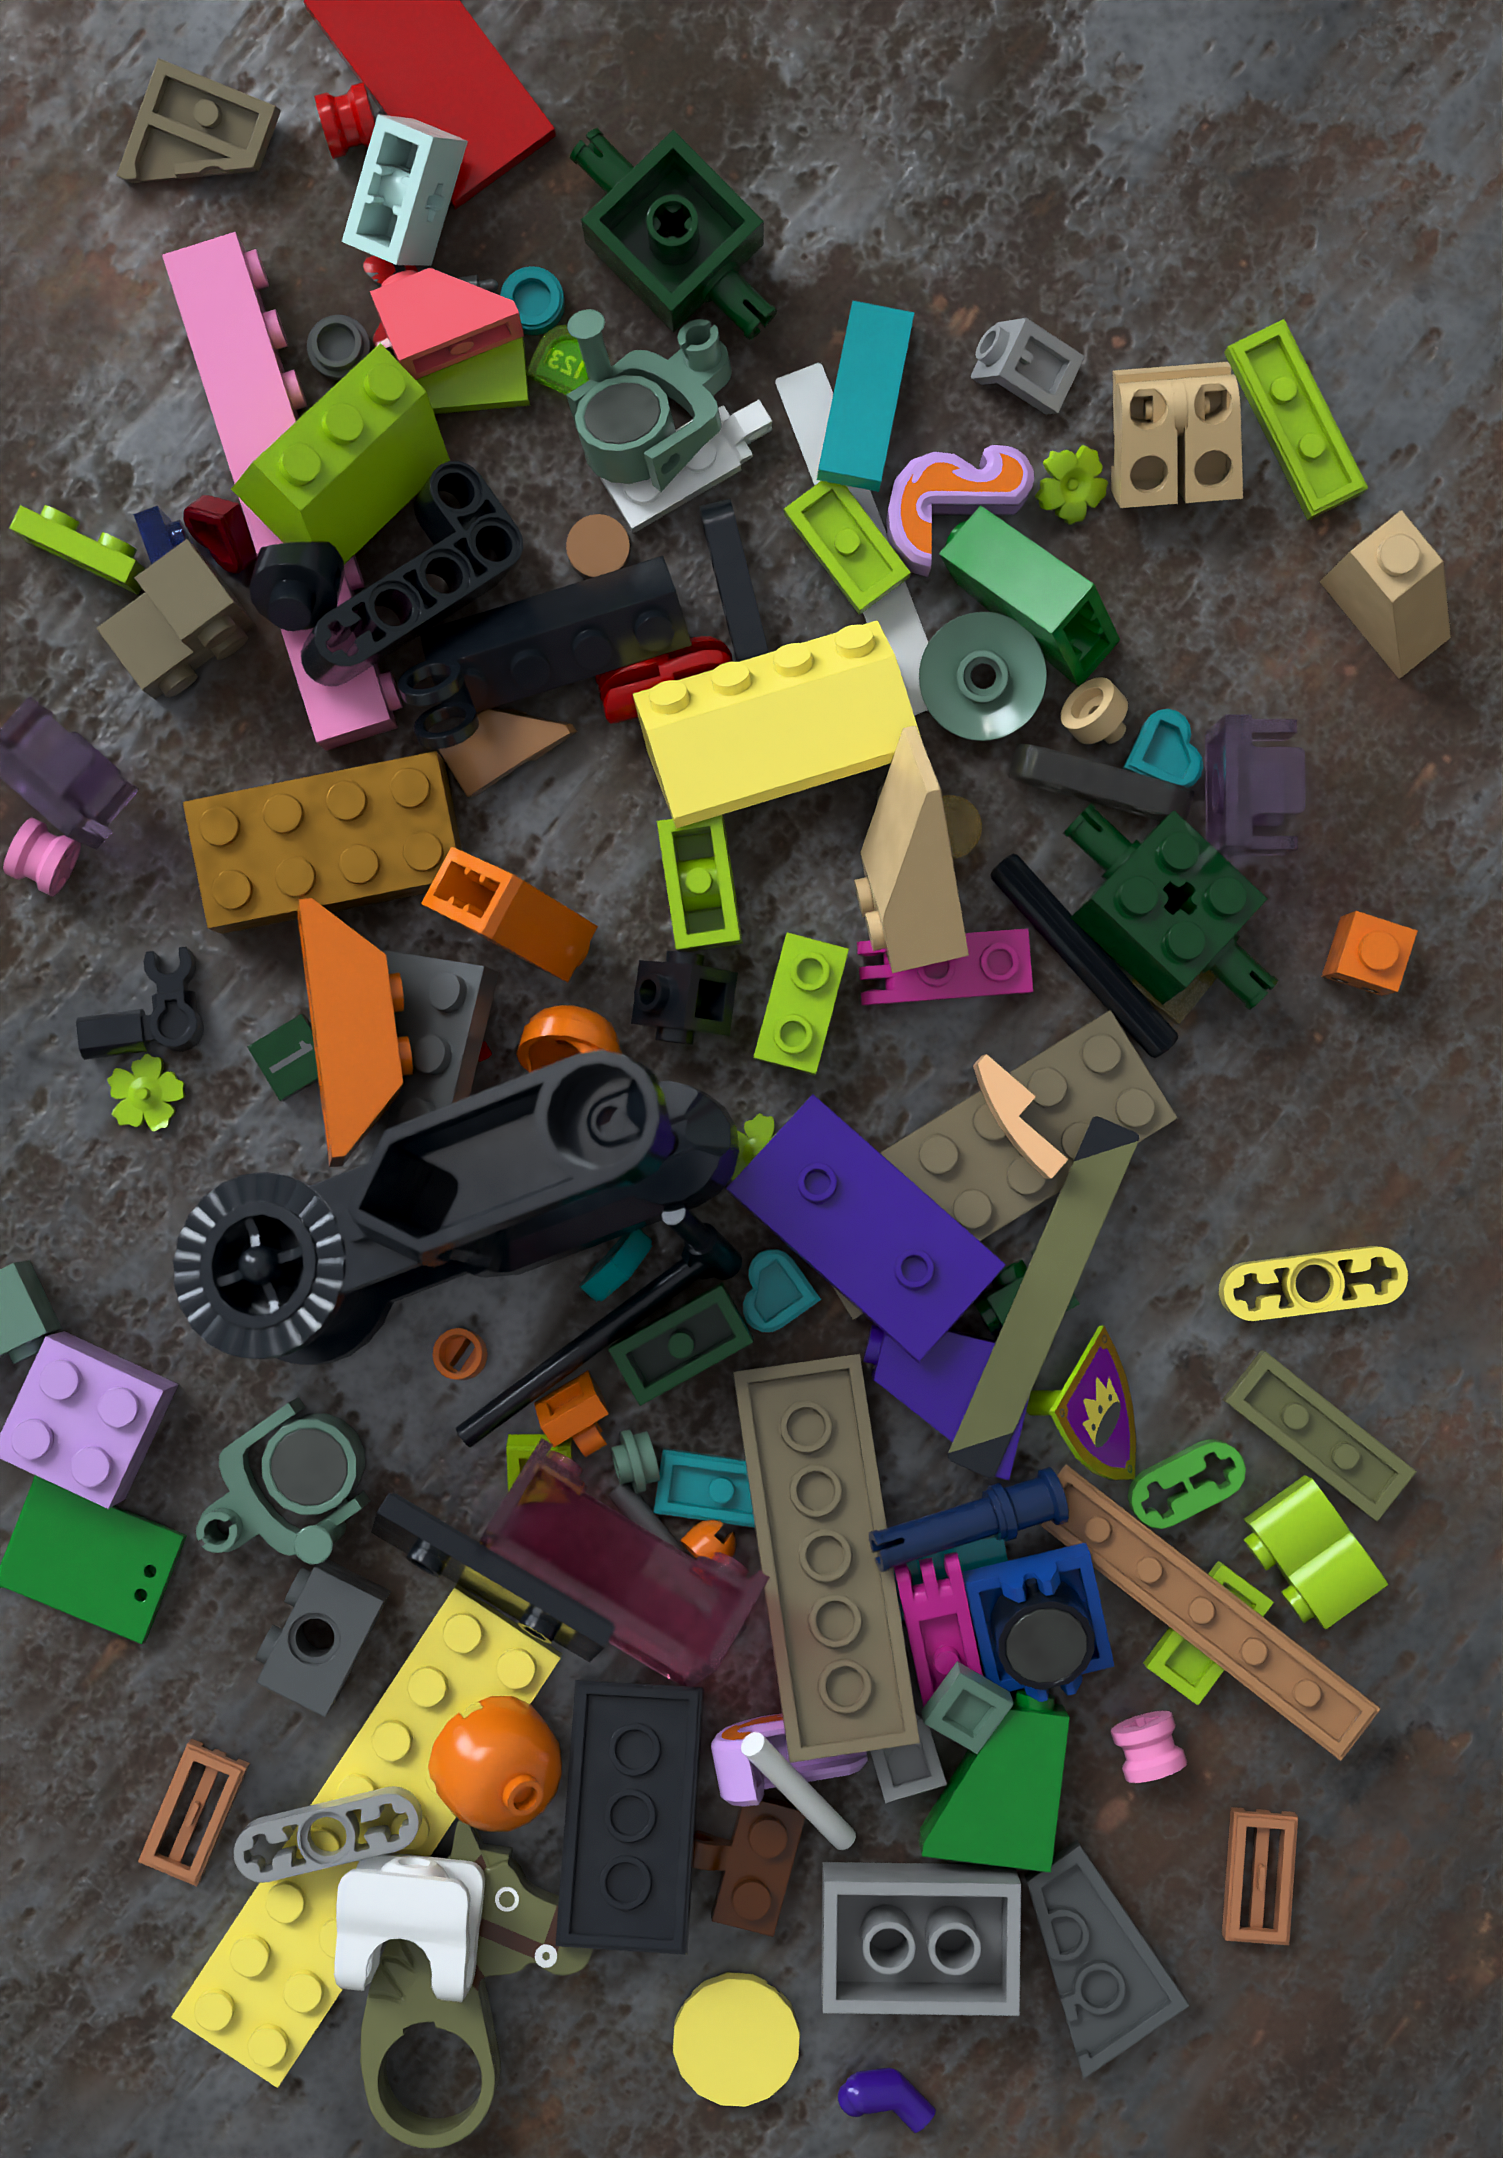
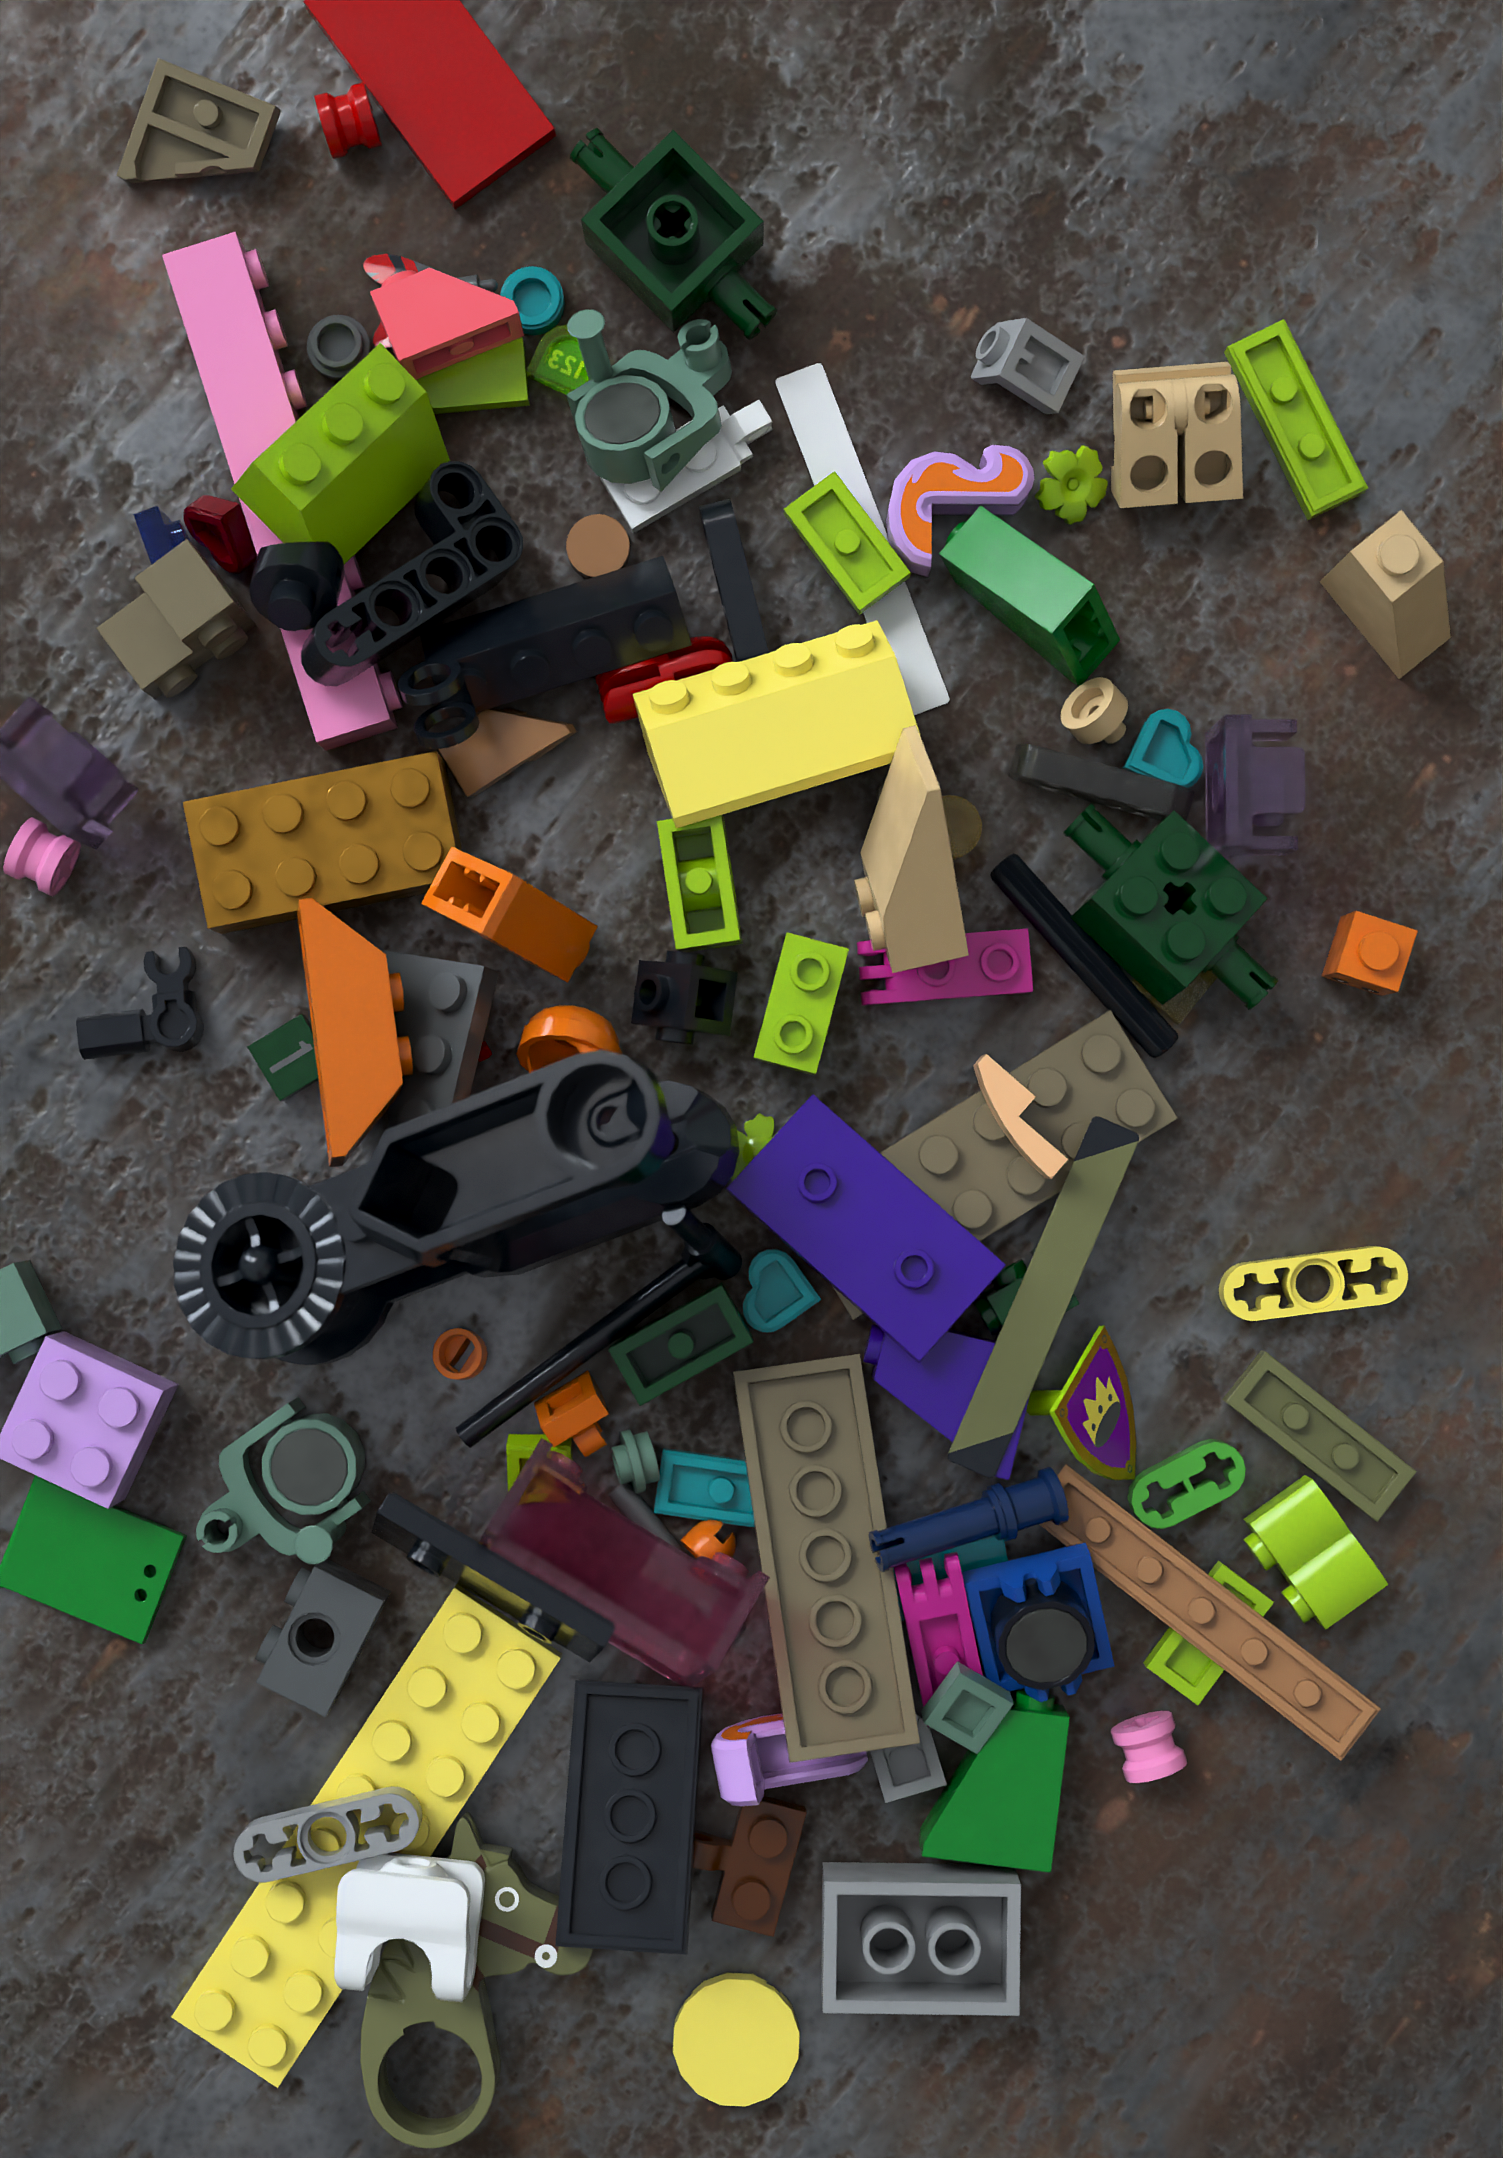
lime plate [9,505,145,595] -> none
lime plant [107,1053,186,1132] -> none
nougat tile [138,1739,250,1887] -> none
light aqua brick [342,114,468,266] -> none
orange cylinder [428,1696,562,1832] -> none
teal tile [579,1229,652,1302] -> none
white bar [741,1732,856,1850] -> none
teal tile [817,300,915,492] -> none
dark purple arm [838,2067,936,2133] -> none
sand green dish [919,612,1047,741] -> none
dark grey wing [1025,1840,1190,2079] -> none
nougat tile [1222,1807,1298,1945] -> none

